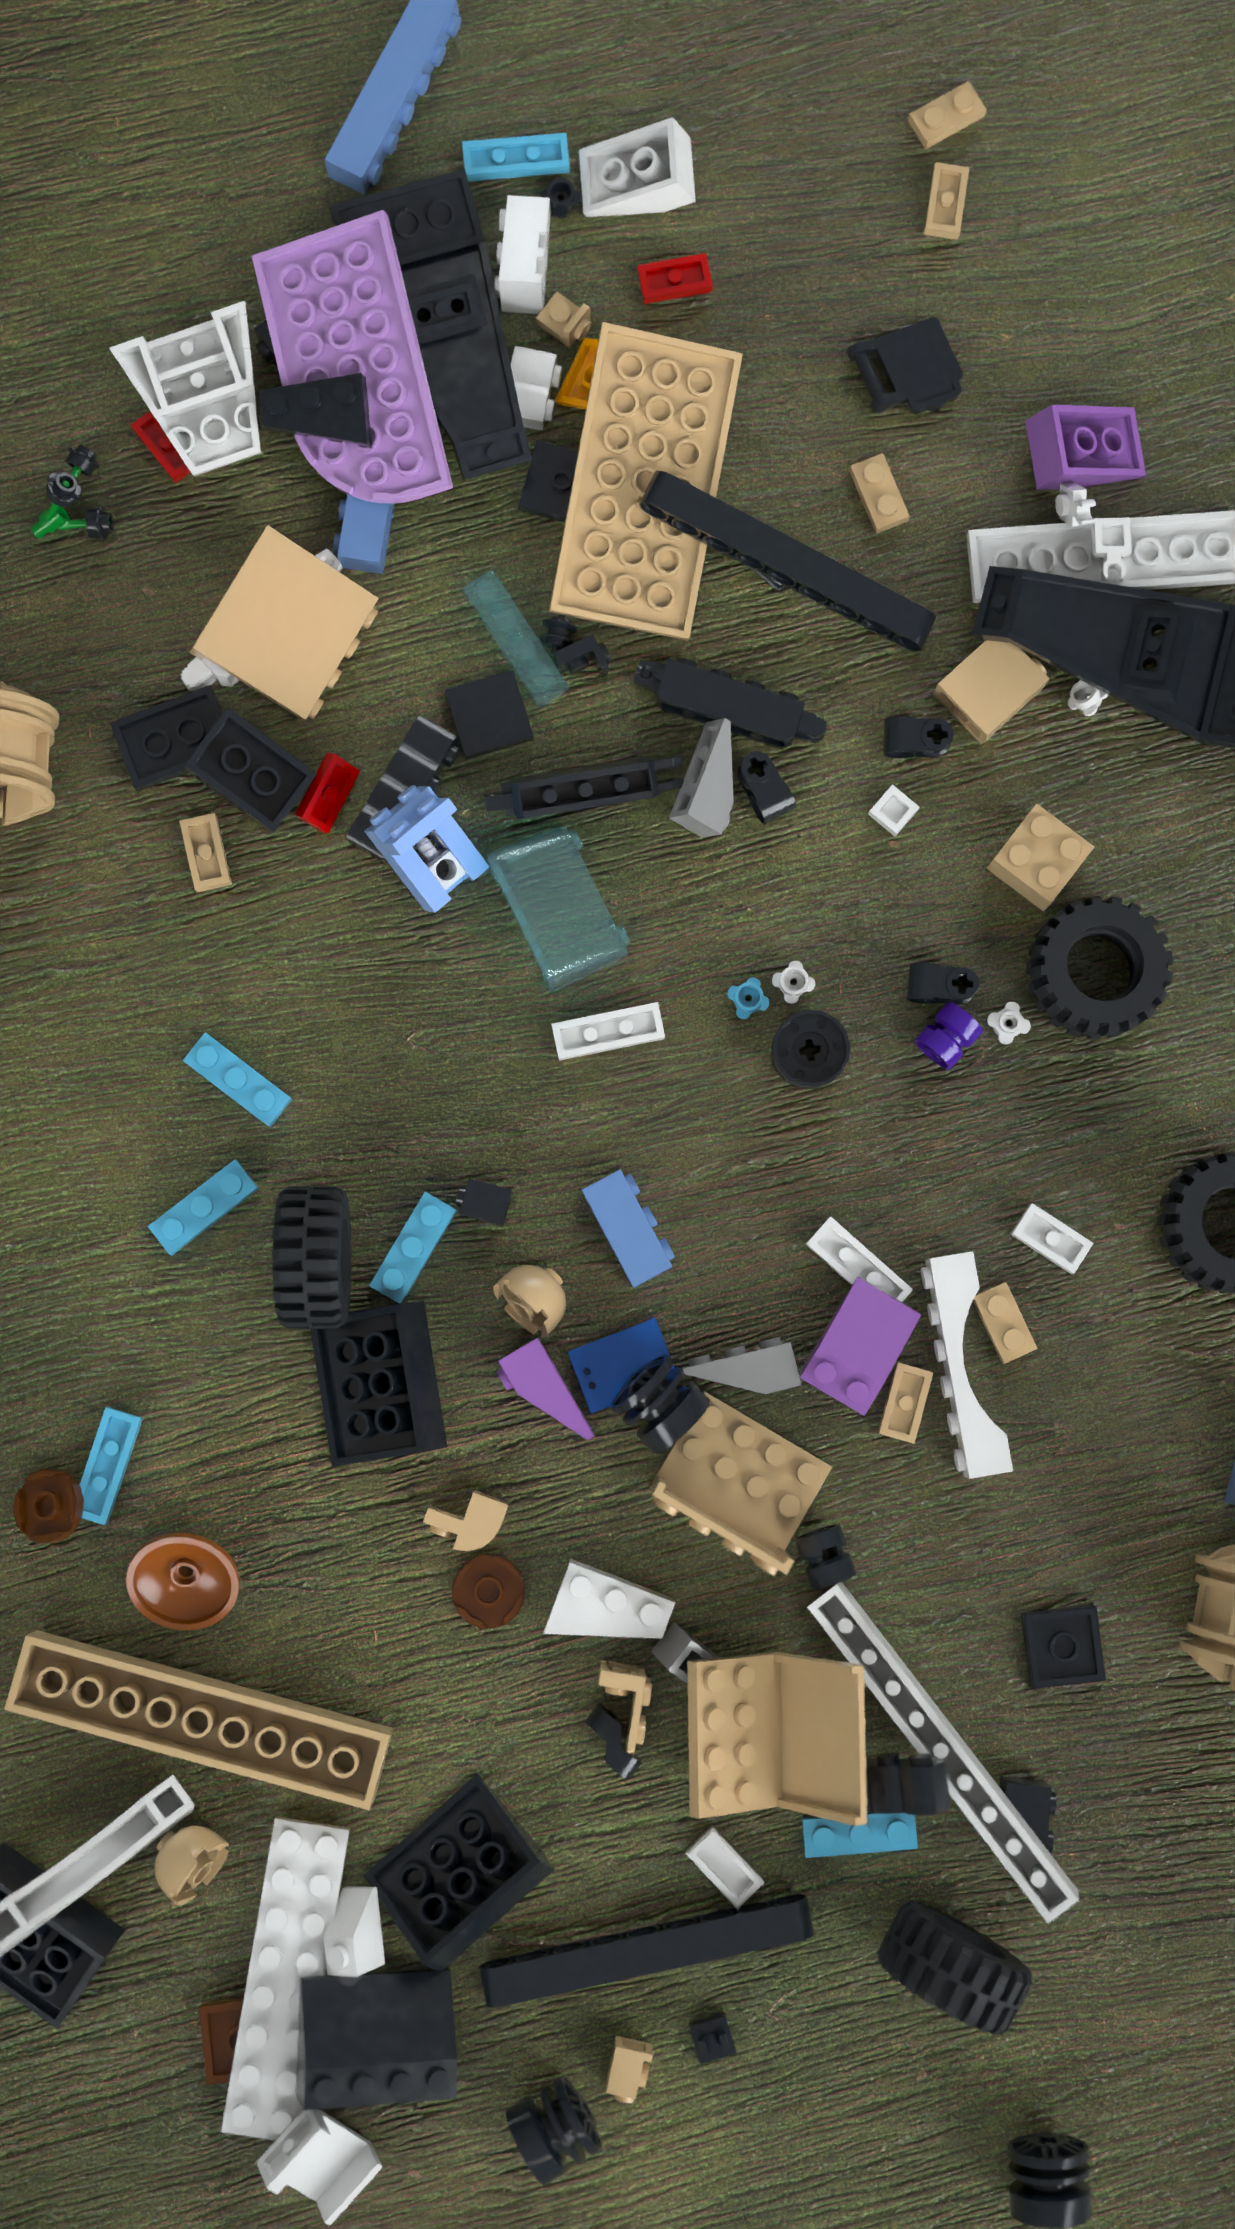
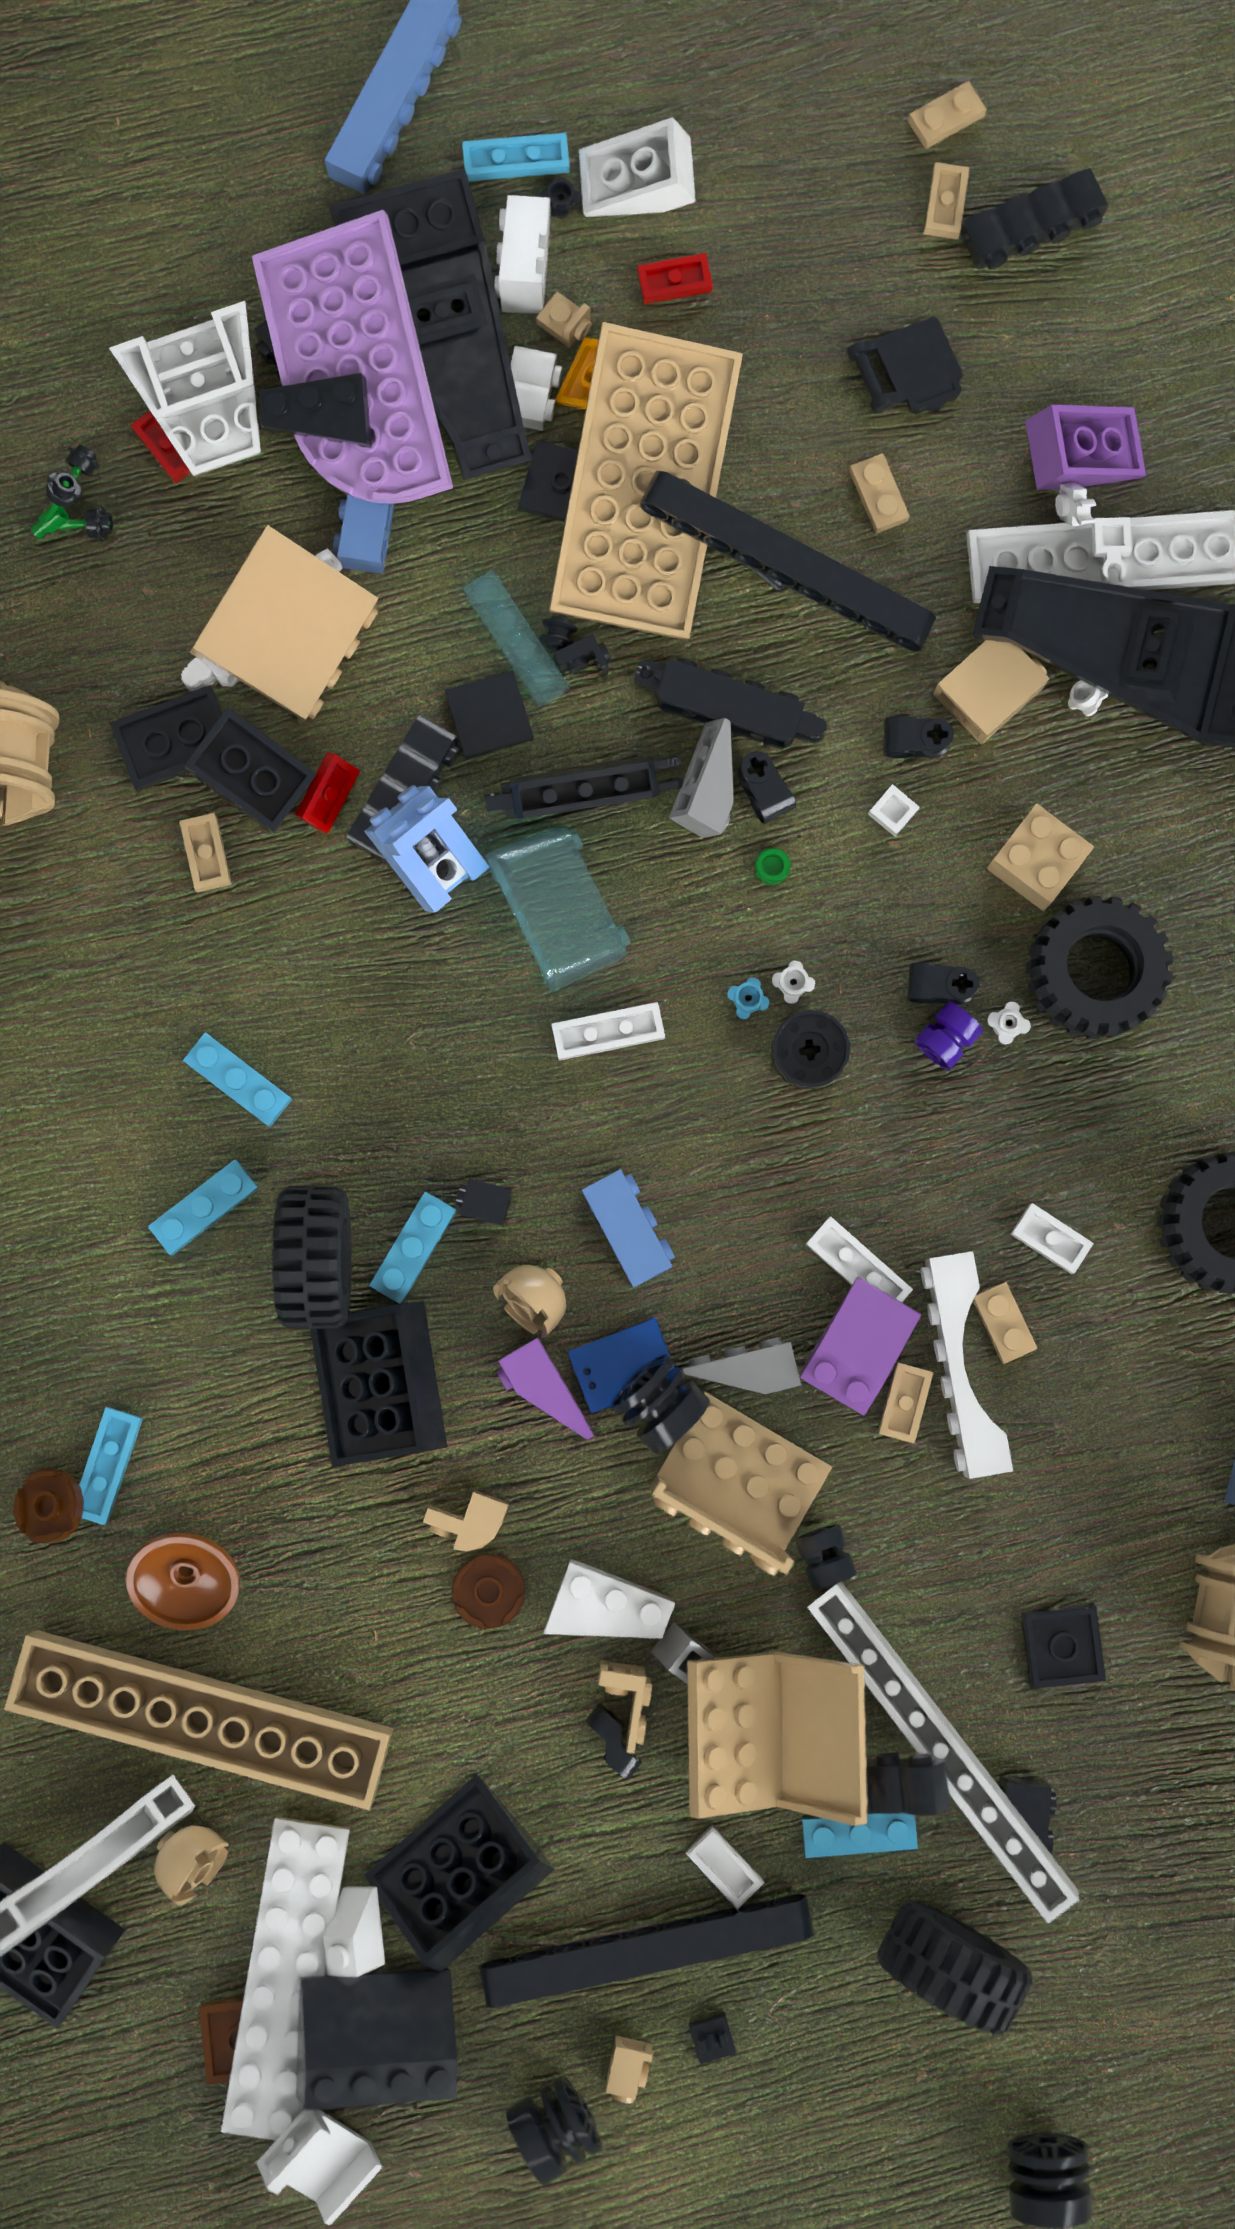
none -> green tile [754,848,791,885]
none -> black brick [960,168,1108,270]

